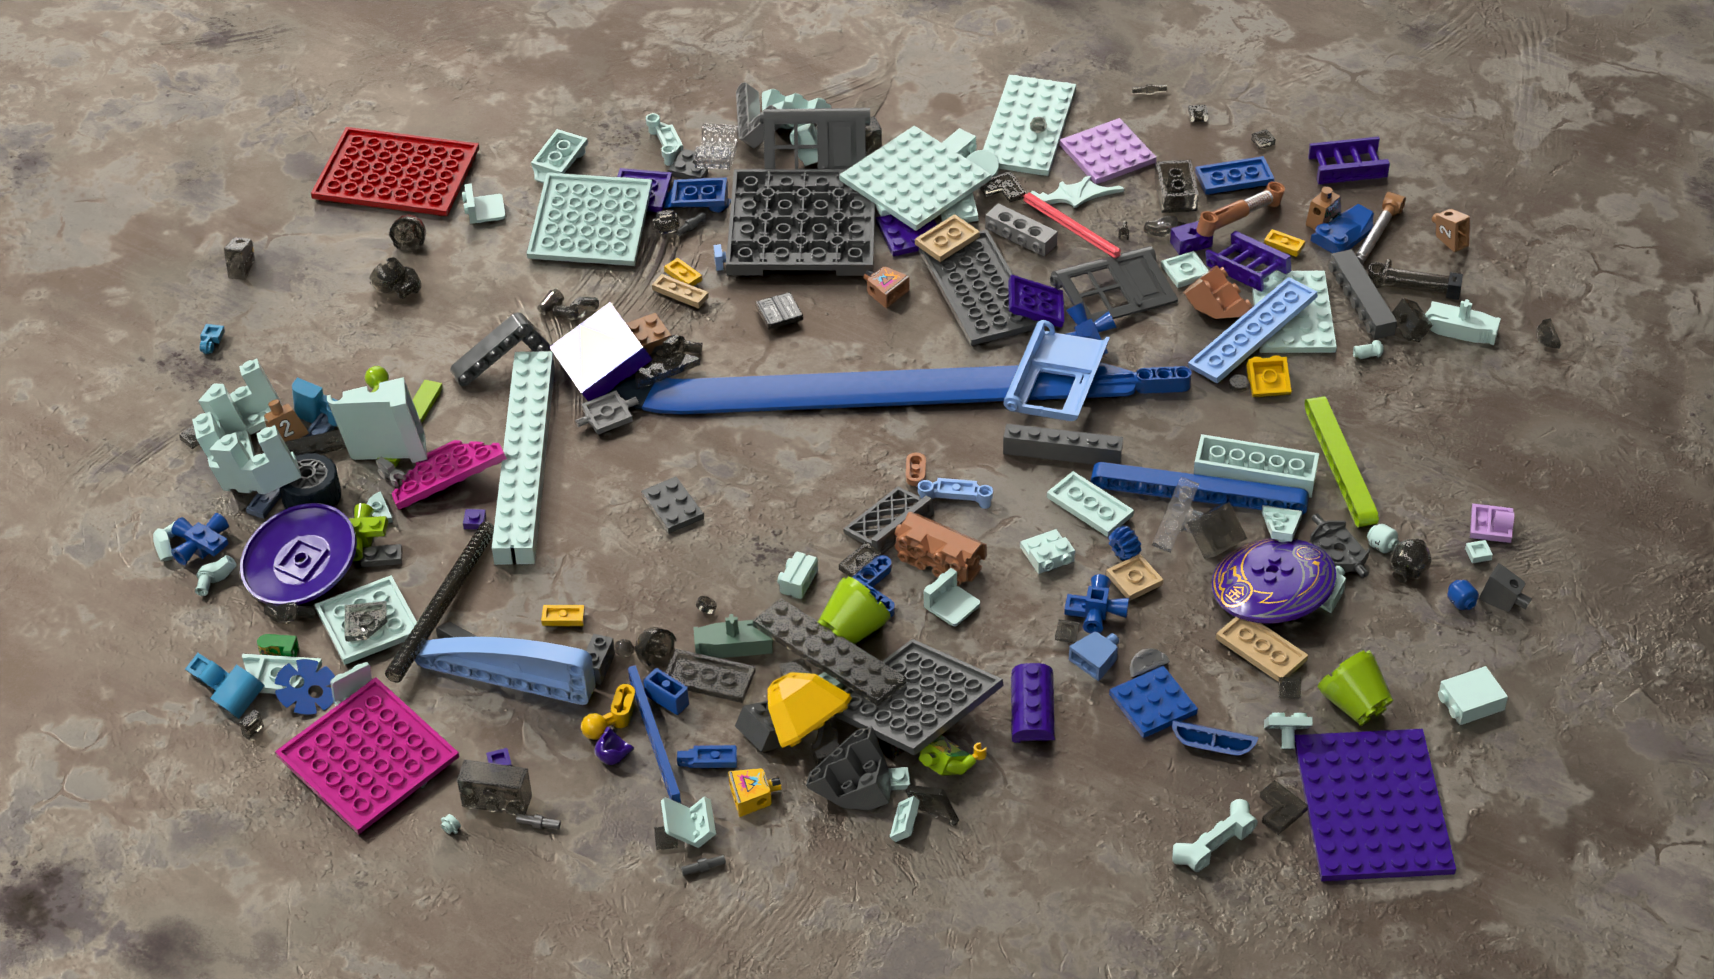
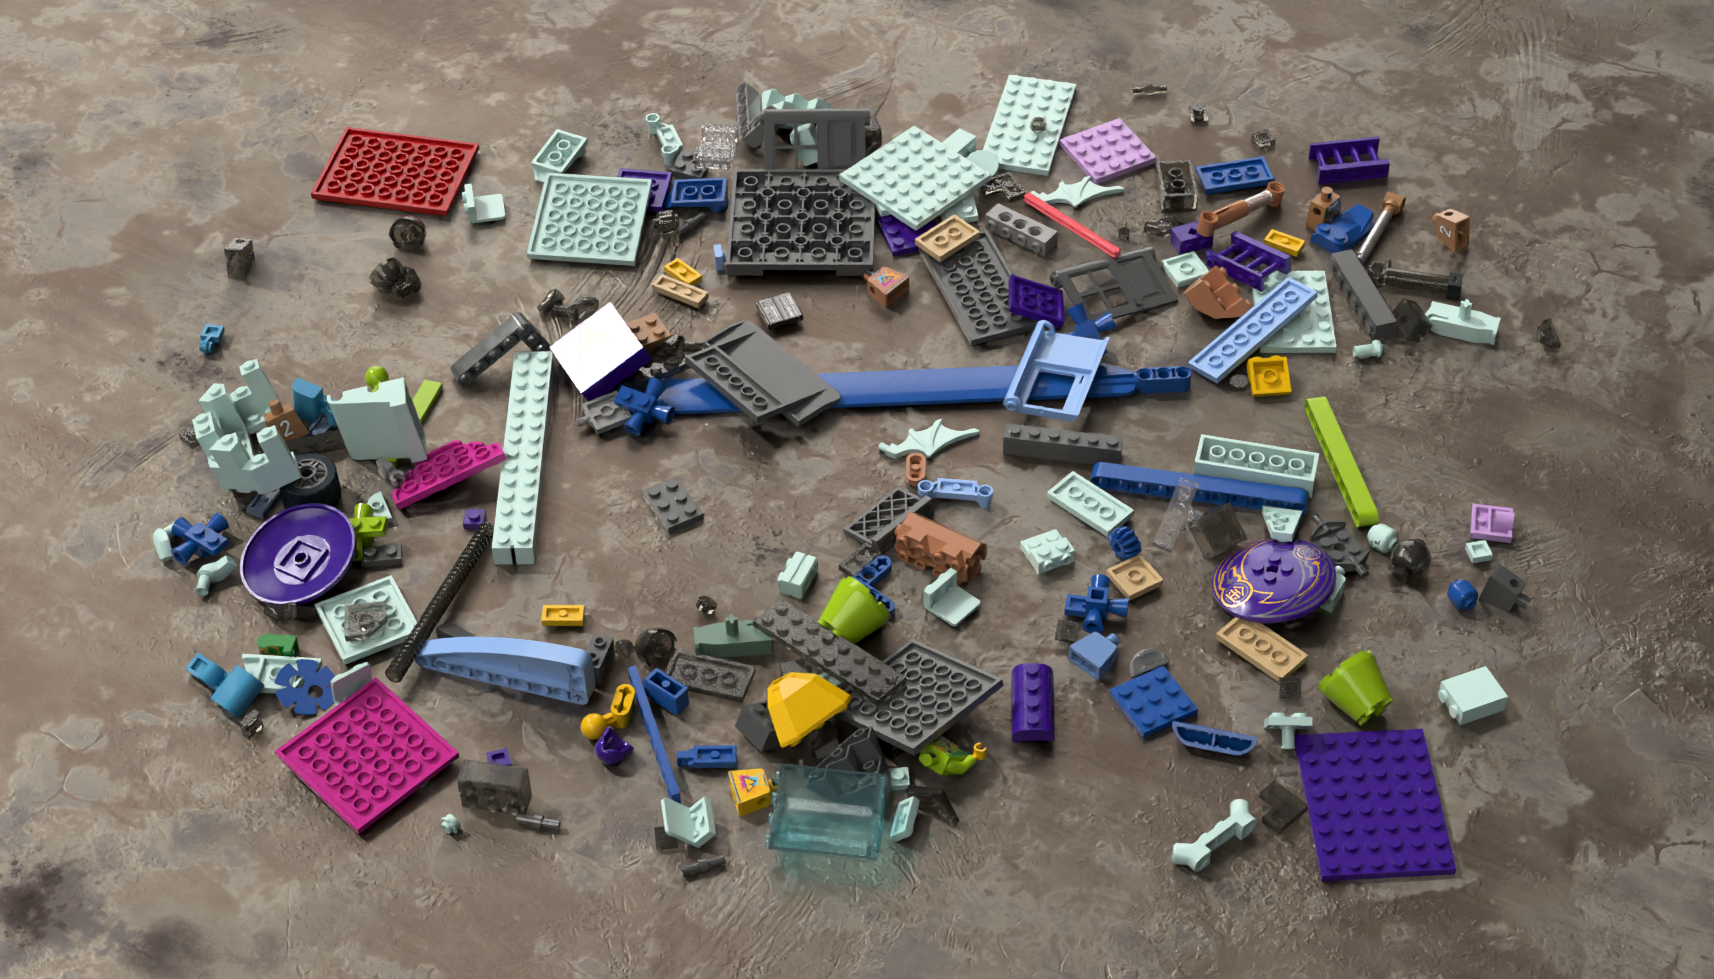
none -> blue brick [614,378,675,436]
none -> slope [685,321,840,427]
none -> clear light blue cylinder [765,764,886,861]
none -> light aqua animal [878,419,980,459]

